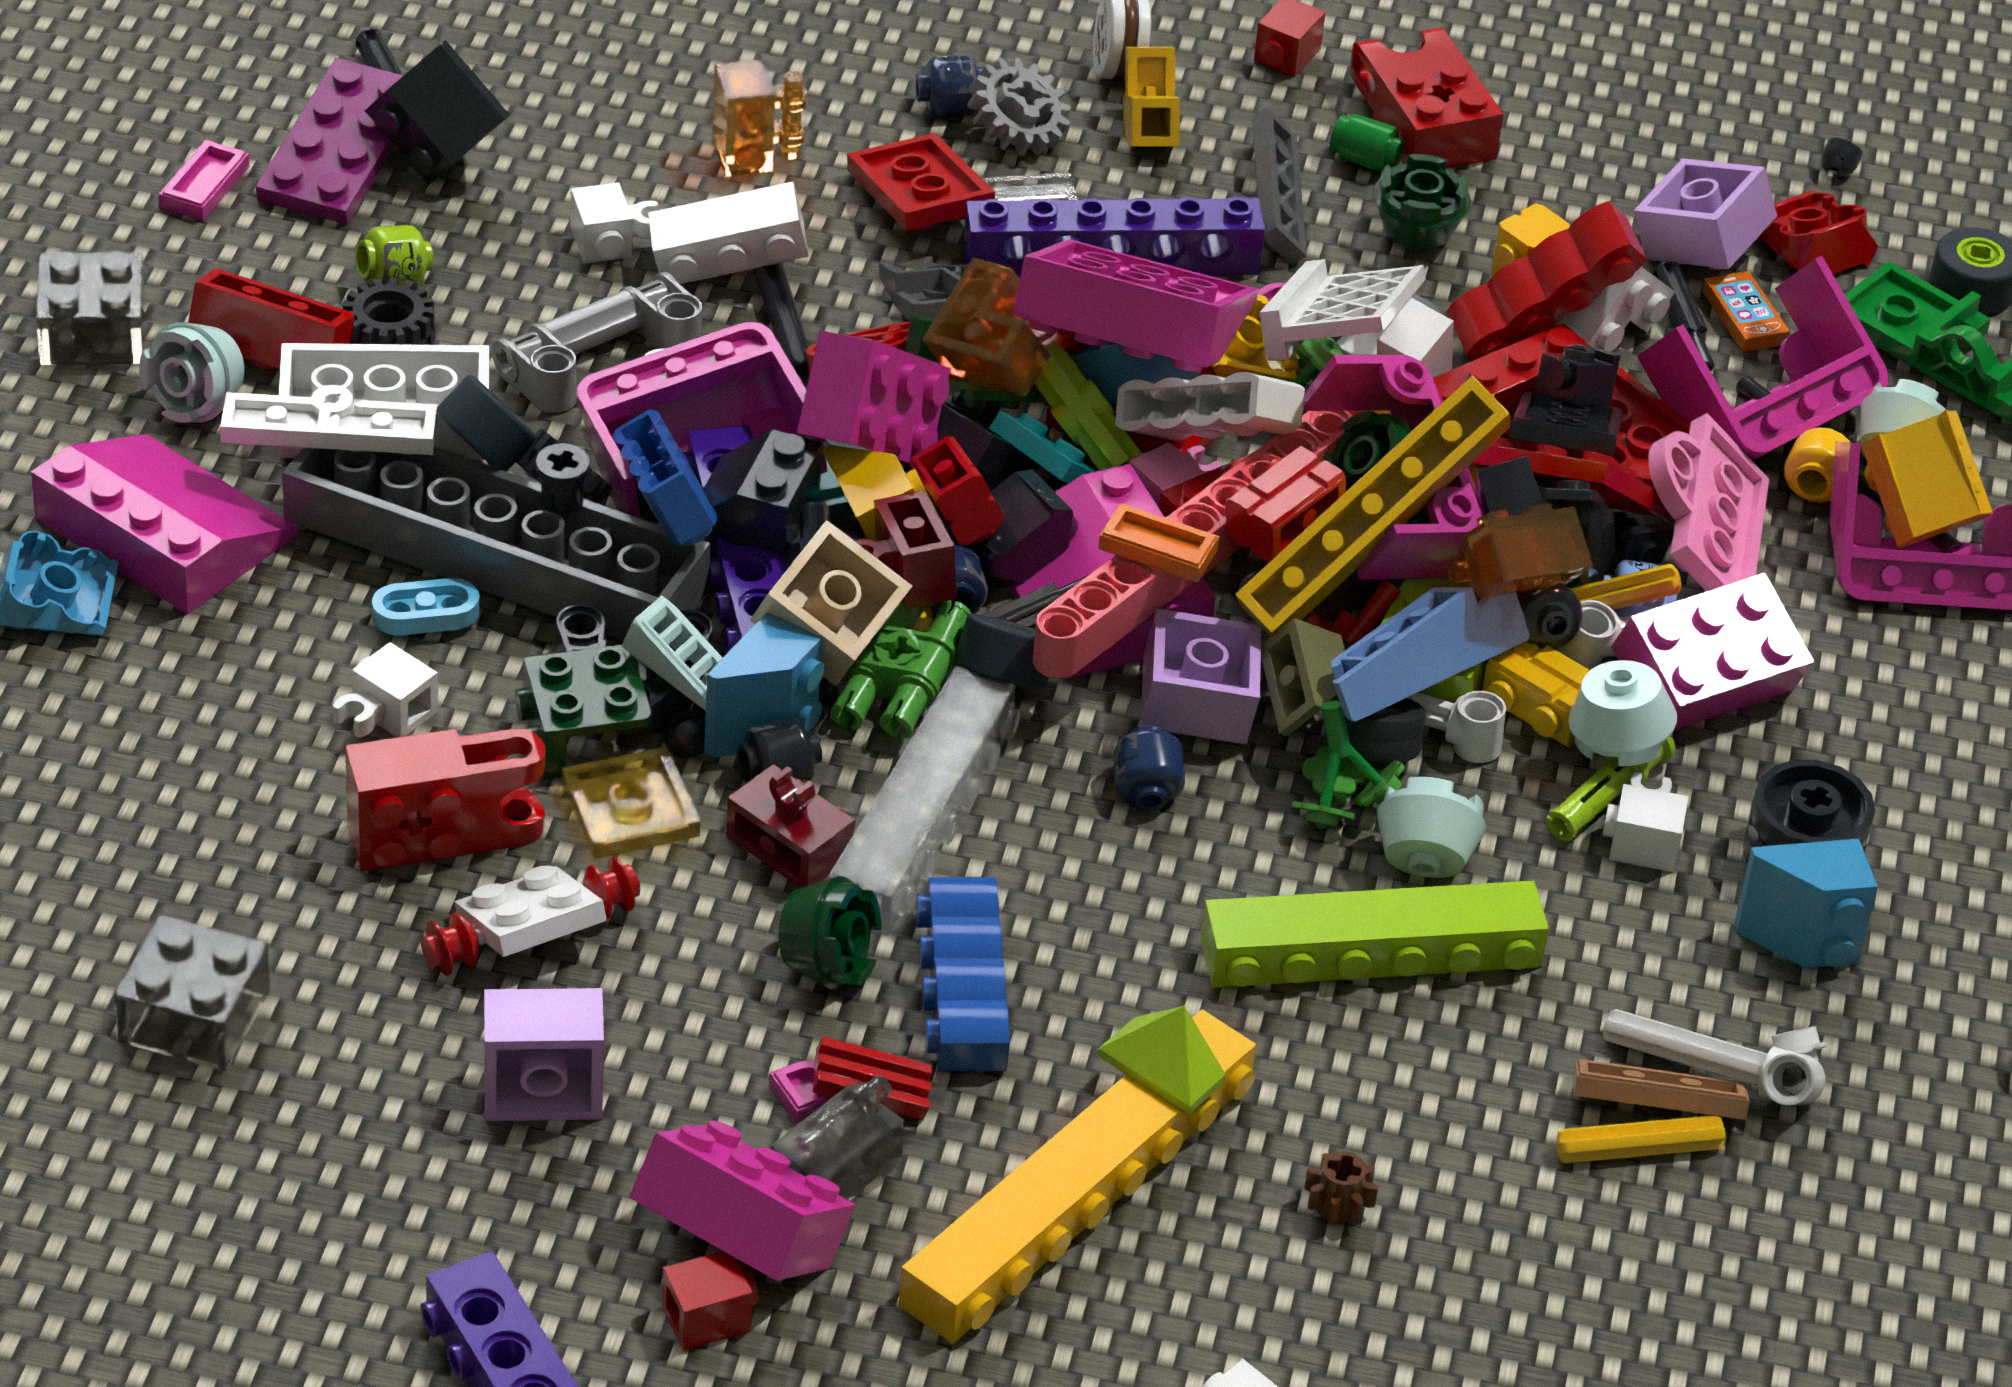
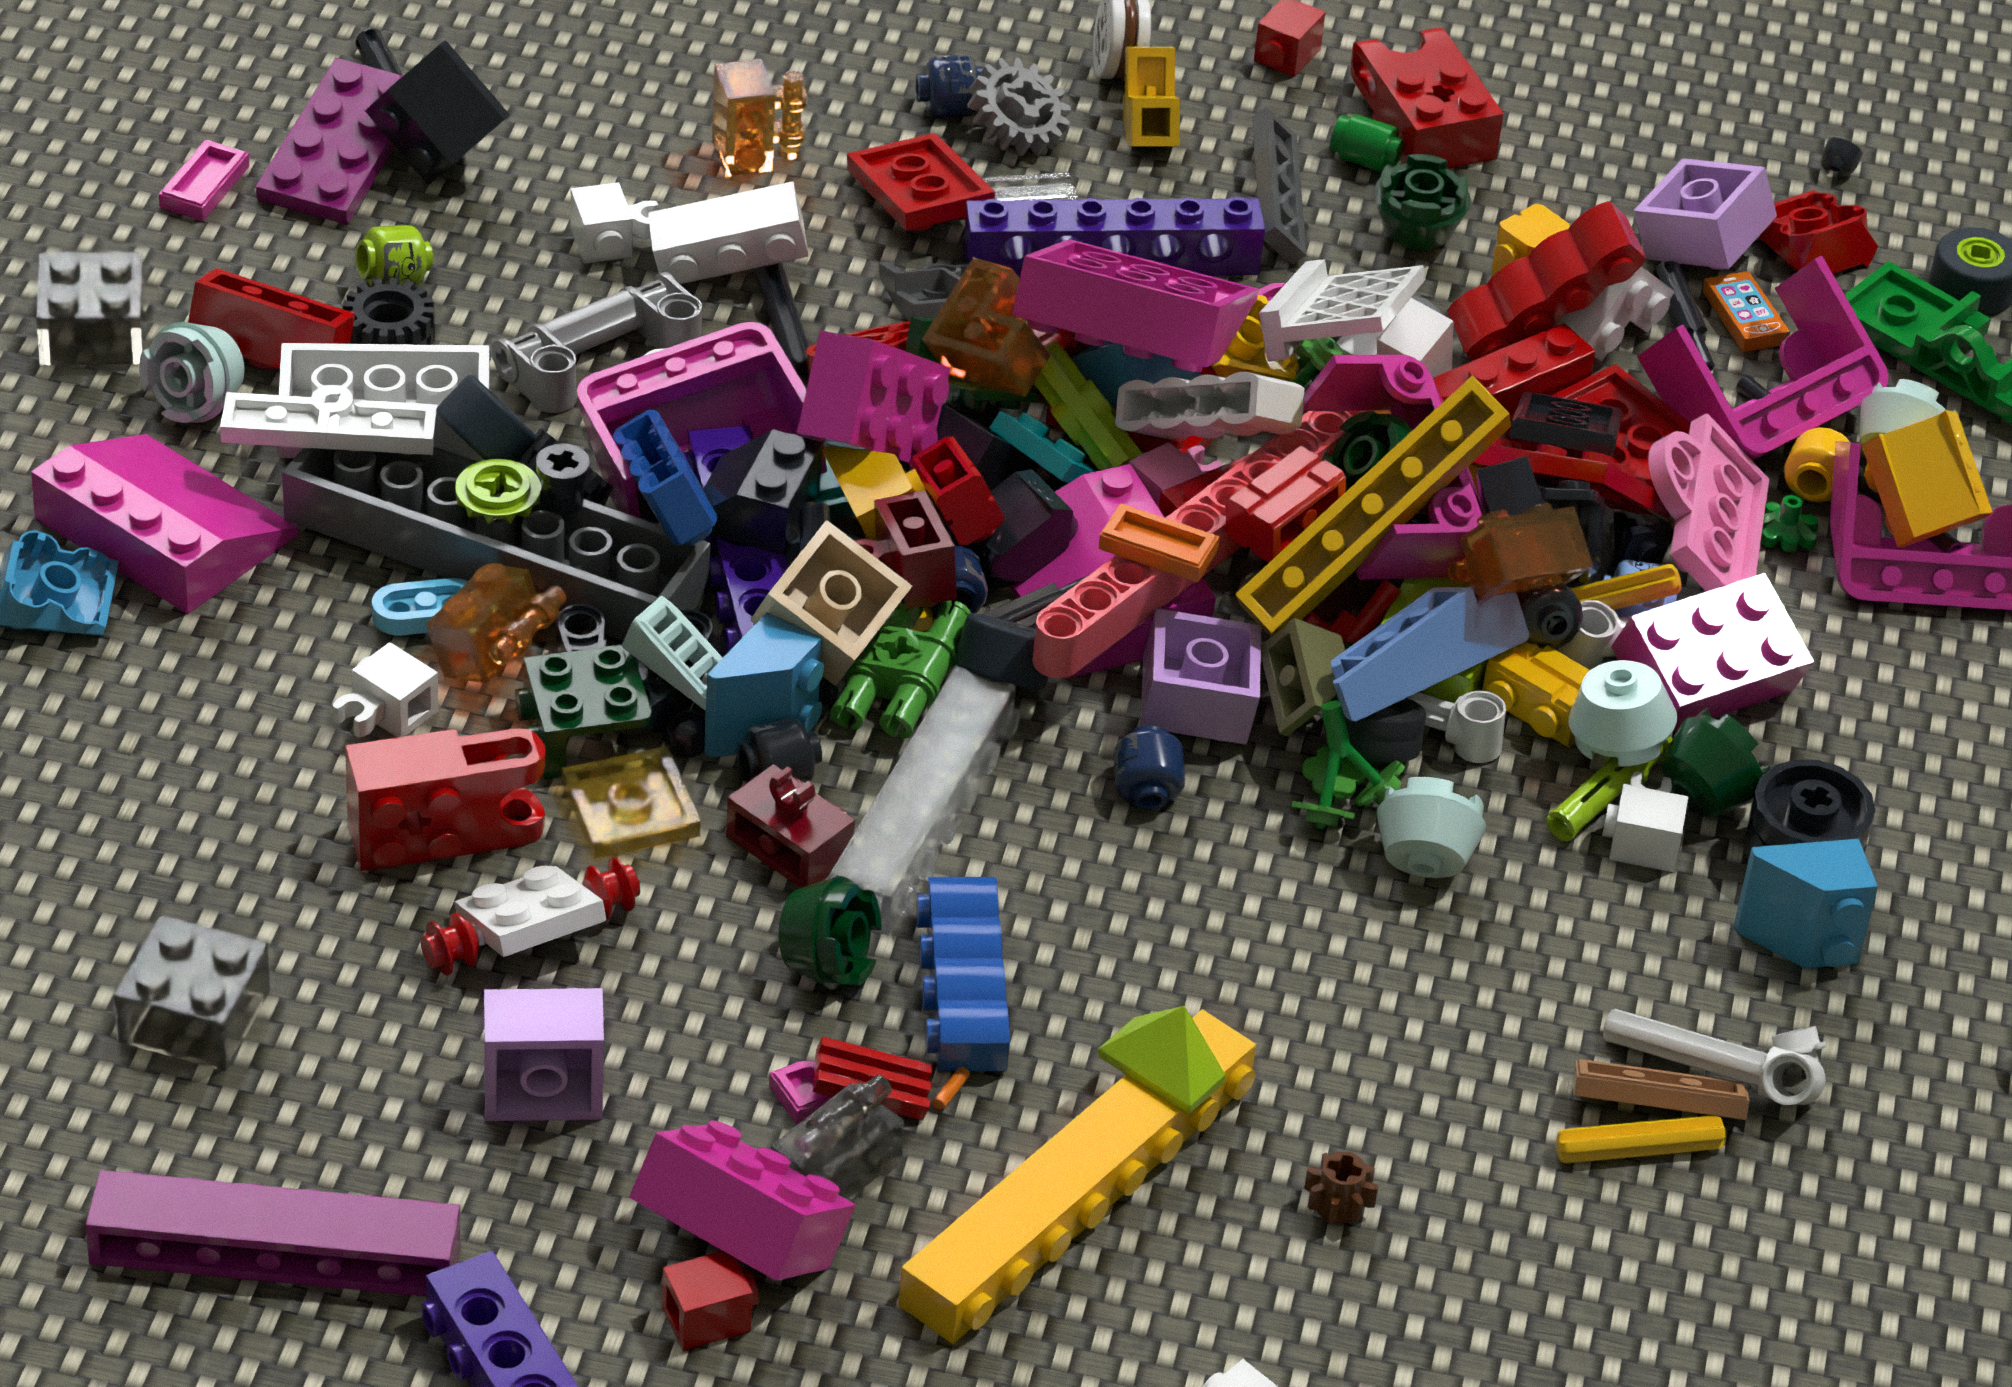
lime brick [1200,881,1549,988] -> none
black brick [1535,343,1621,405] -> none
none -> brick [86,1170,460,1297]
none -> clear orange brick [426,563,566,684]
none -> lime gear [455,459,541,525]
none -> orange piece [932,1067,970,1111]
none -> dark green cone [1662,708,1771,818]
none -> green plant [1761,495,1818,552]

